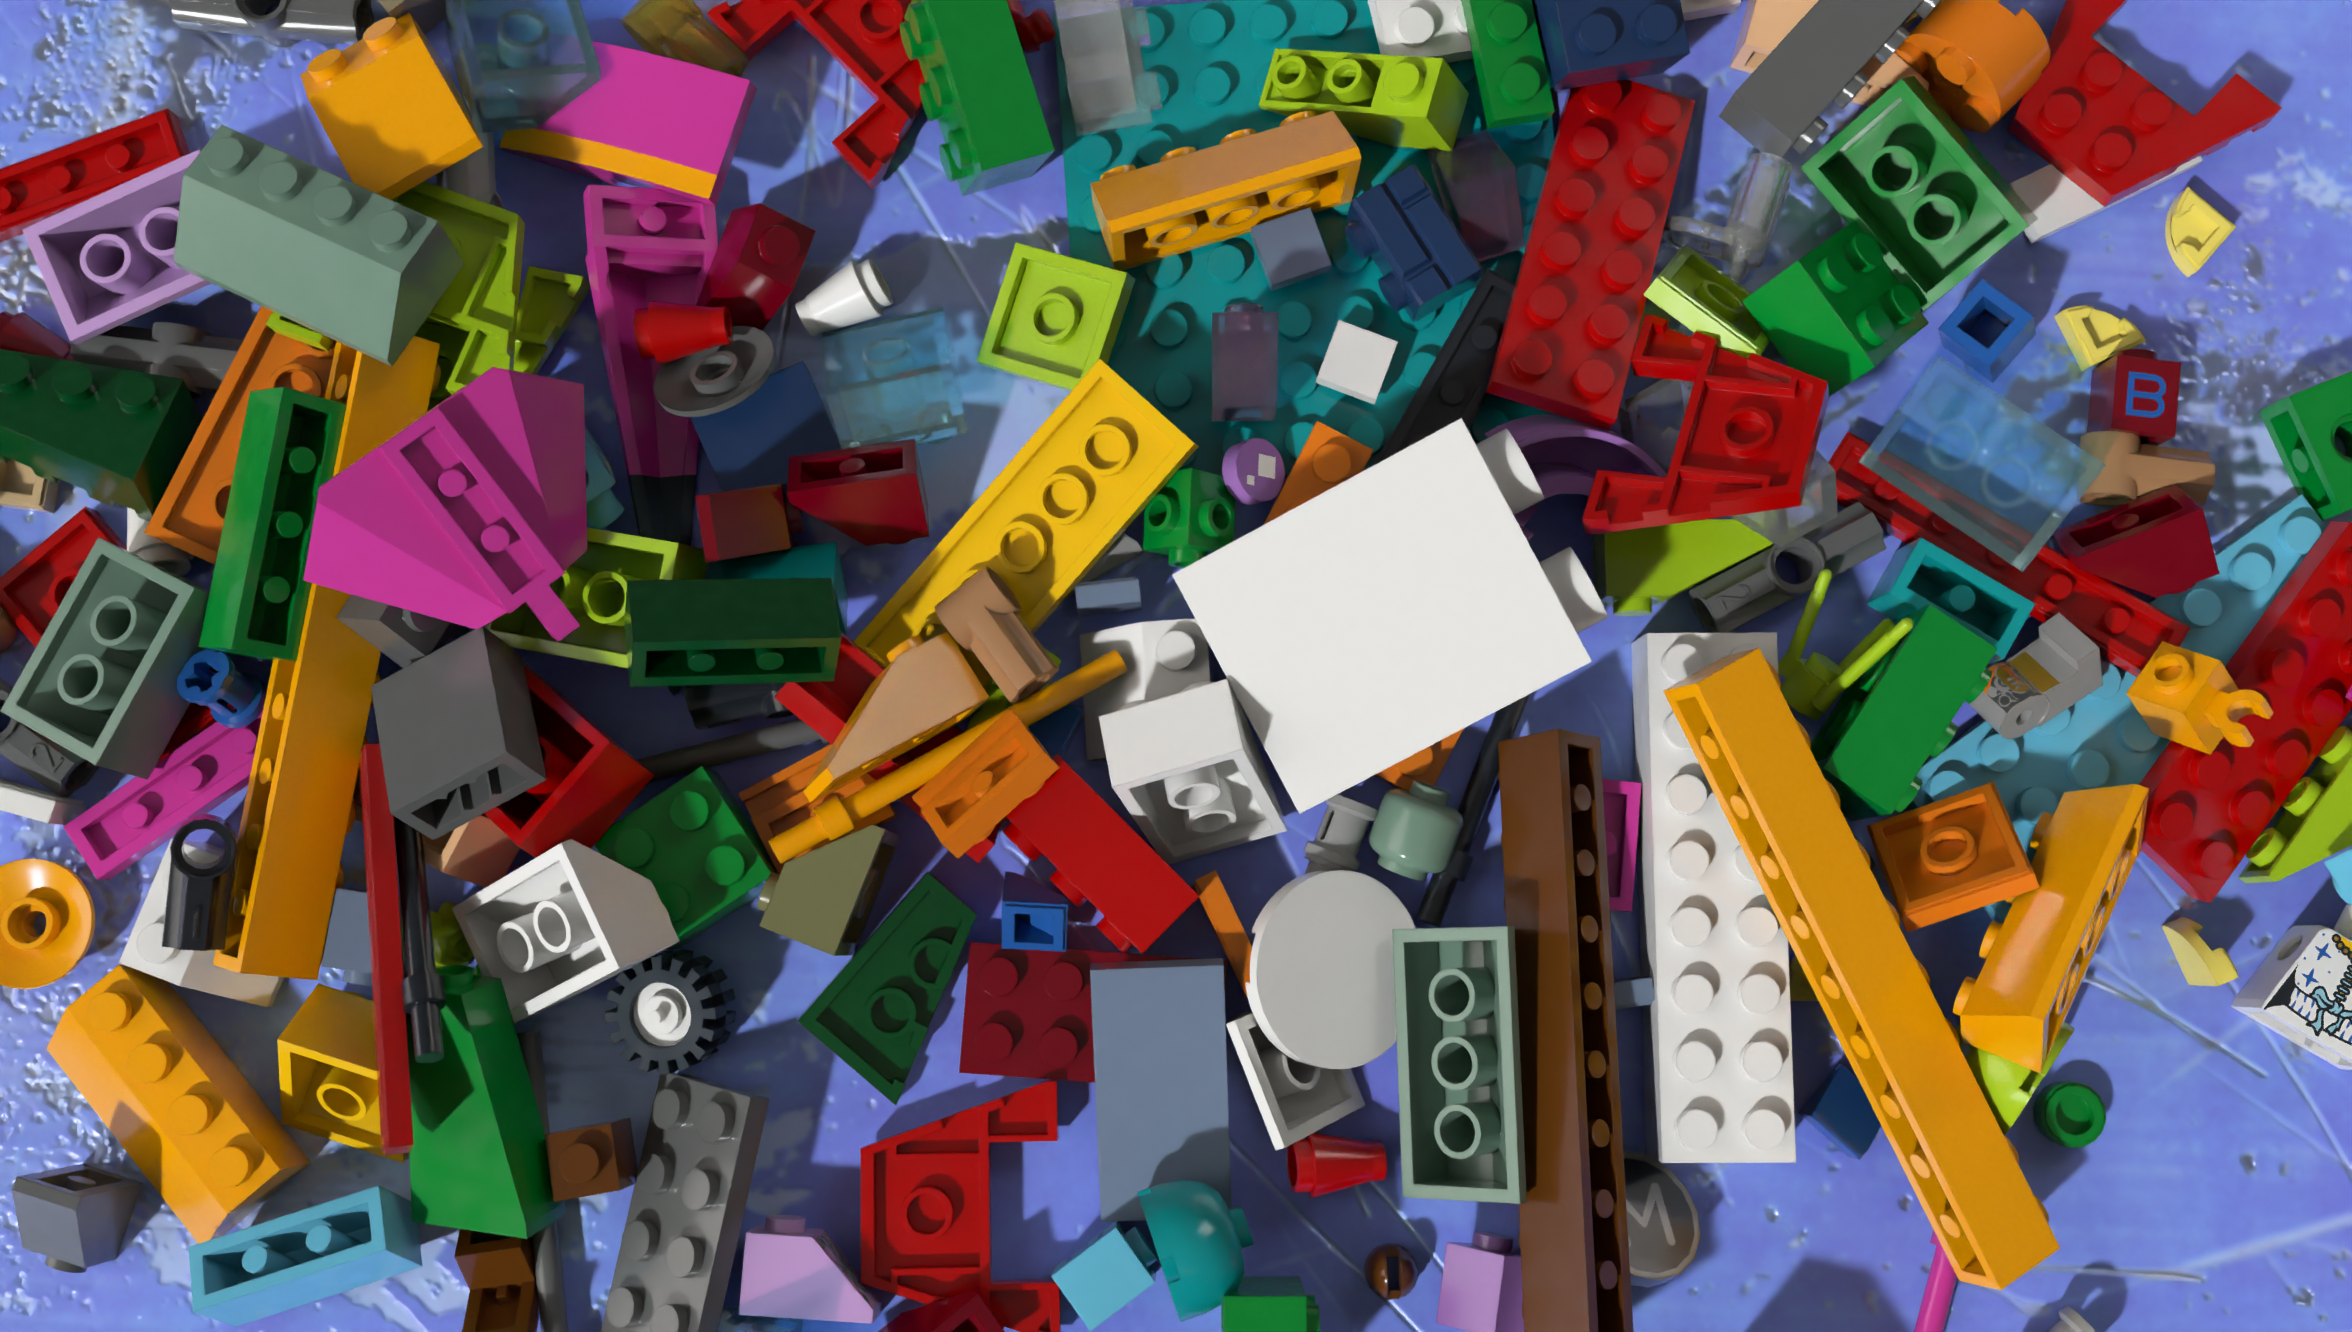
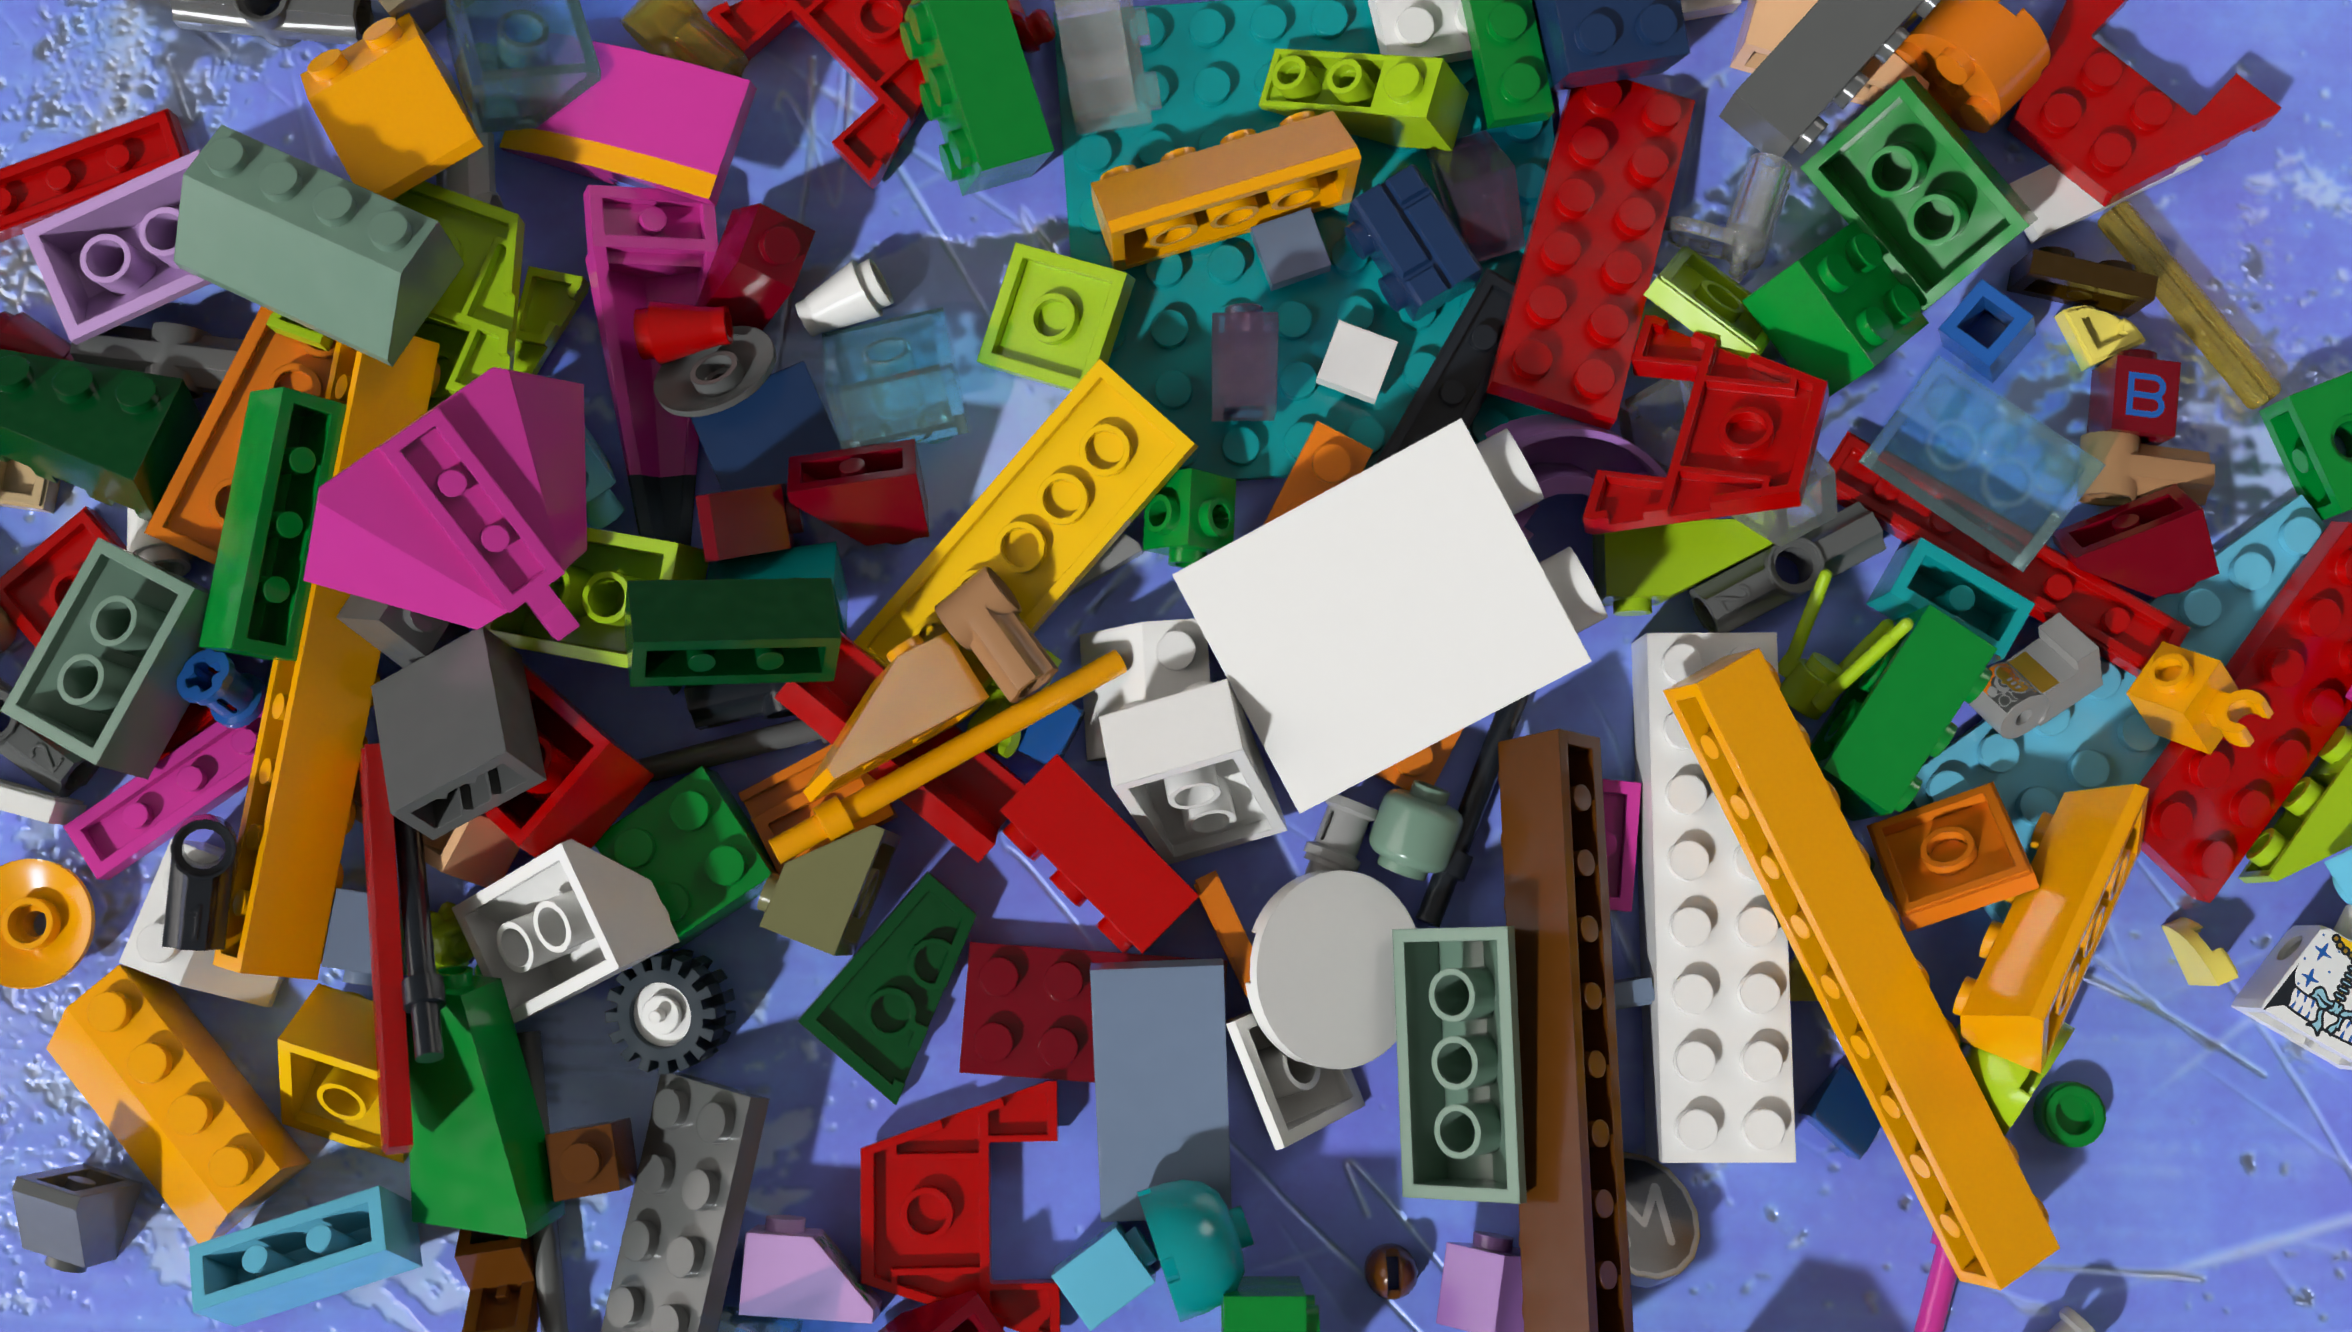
orange plate [912,708,1059,859] -> none
blue slope [1002,871,1068,952] -> none
sand blue tile [1075,577,1142,617] -> none
medium lavender tile [1222,438,1285,505] -> none
red cone [1287,1133,1387,1199] -> none
light yellow tile [2165,187,2236,277] -> none
none -> dark brown plate [2006,246,2159,318]
none -> clear yellow axle [2097,200,2282,410]

